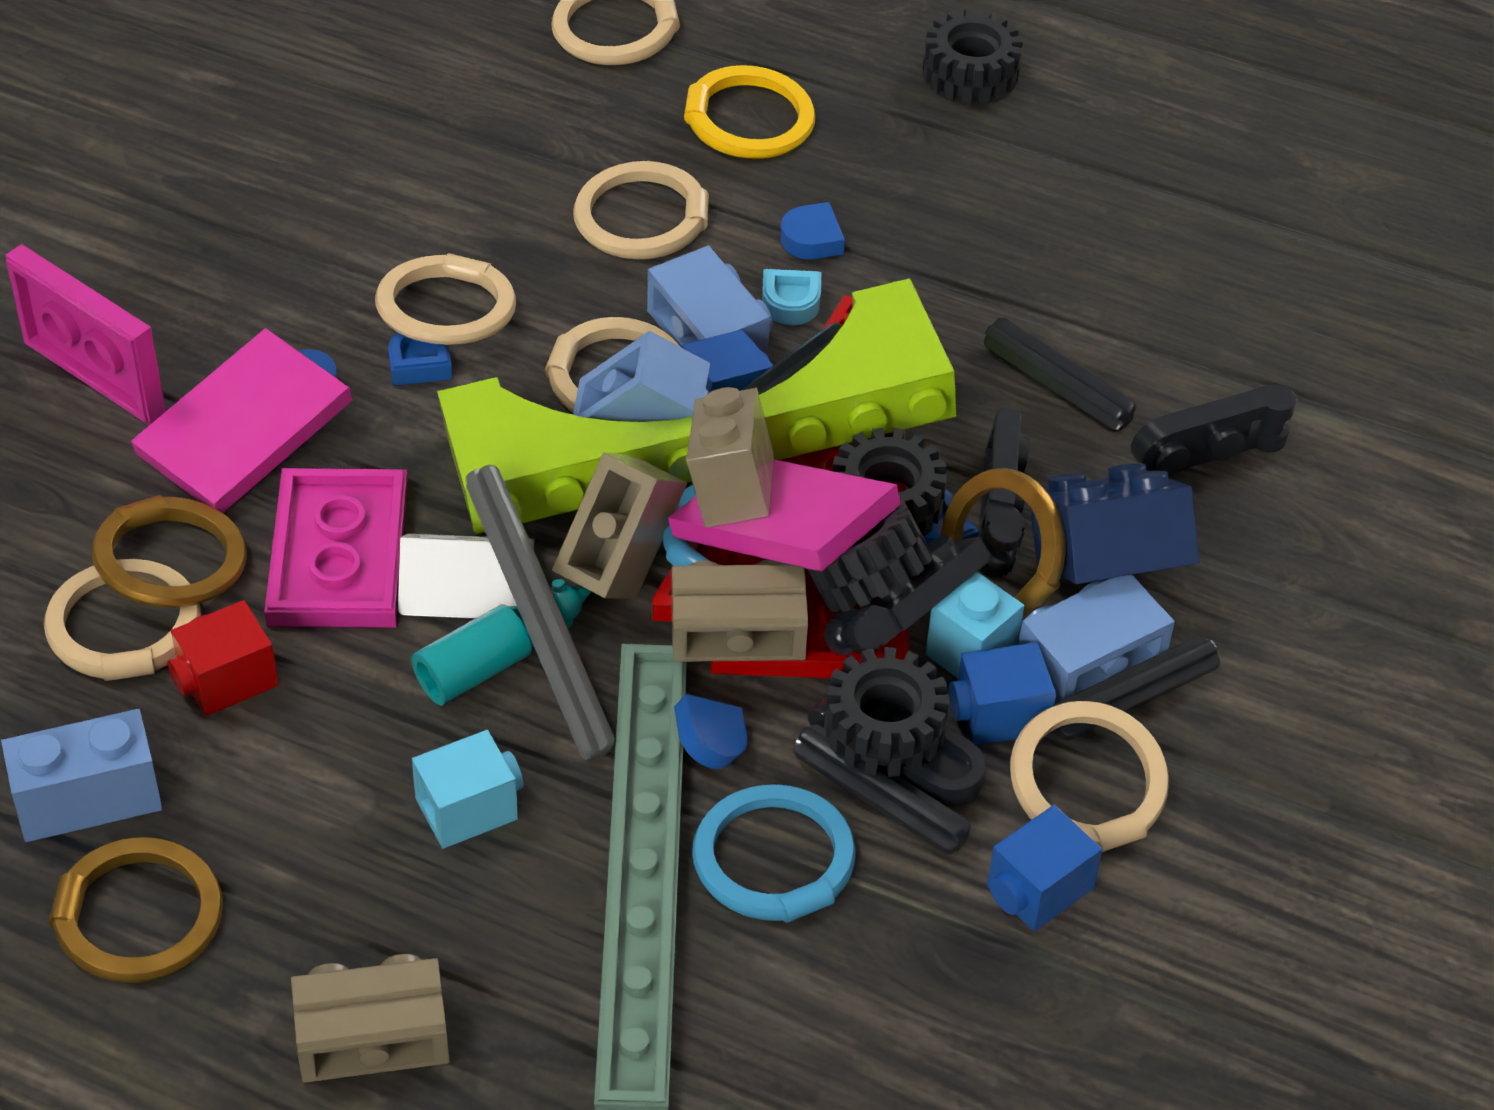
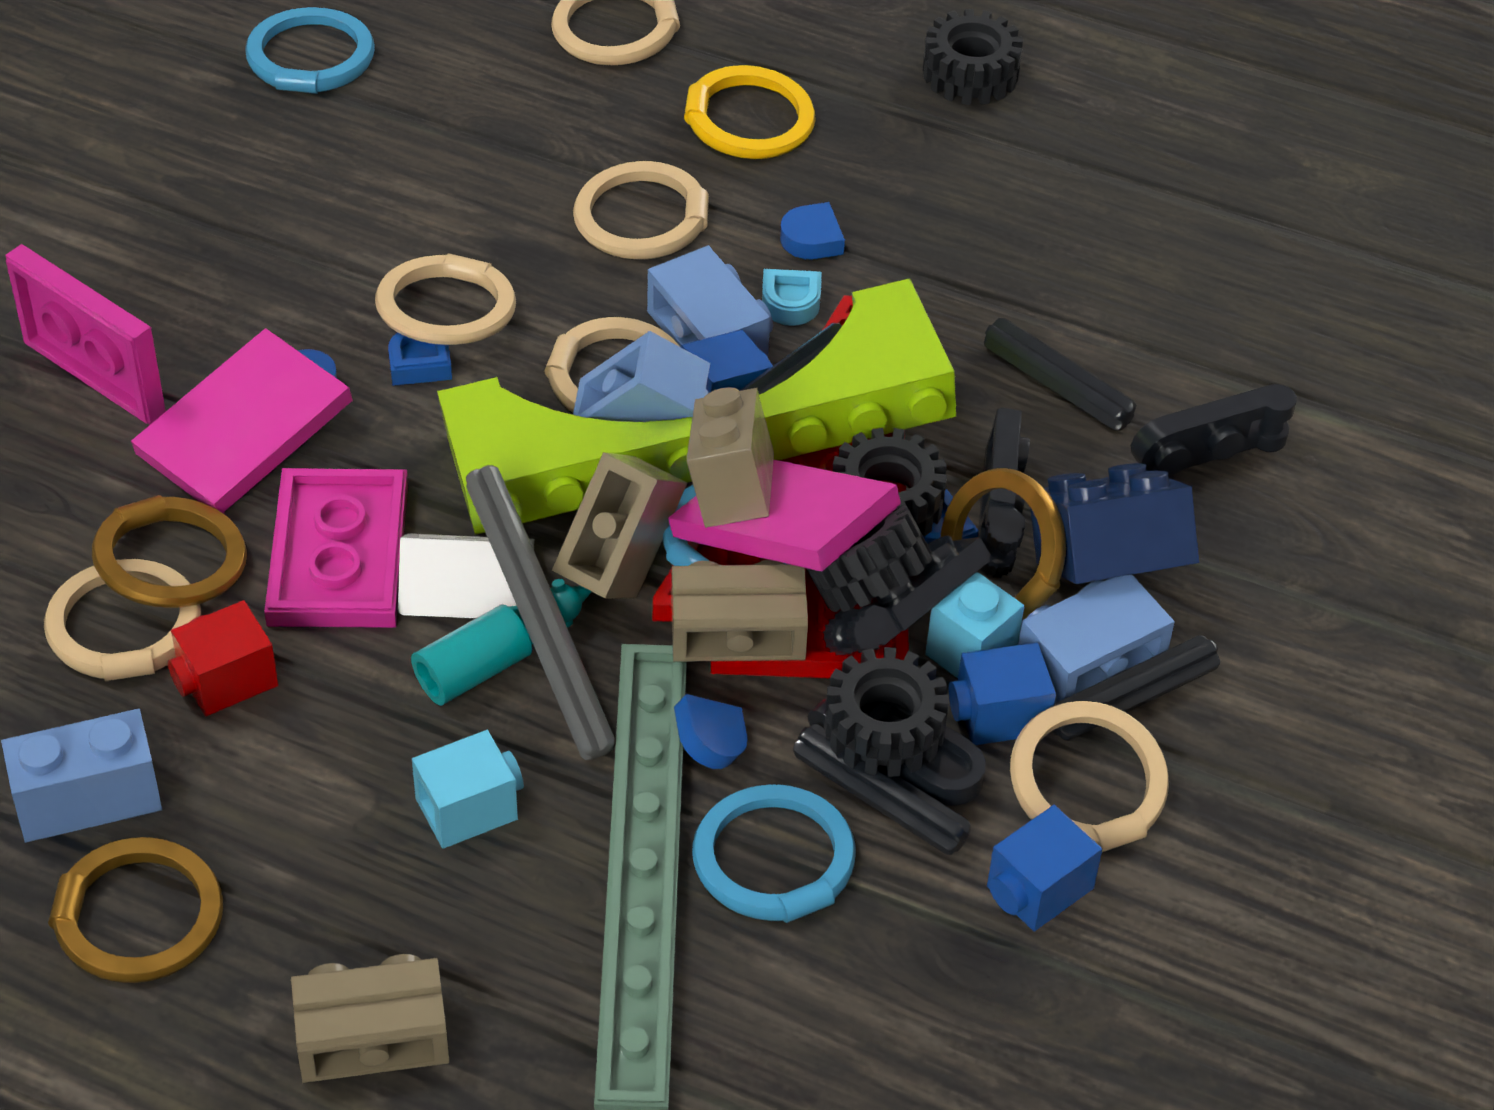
none -> dark azure piece [245,7,375,94]

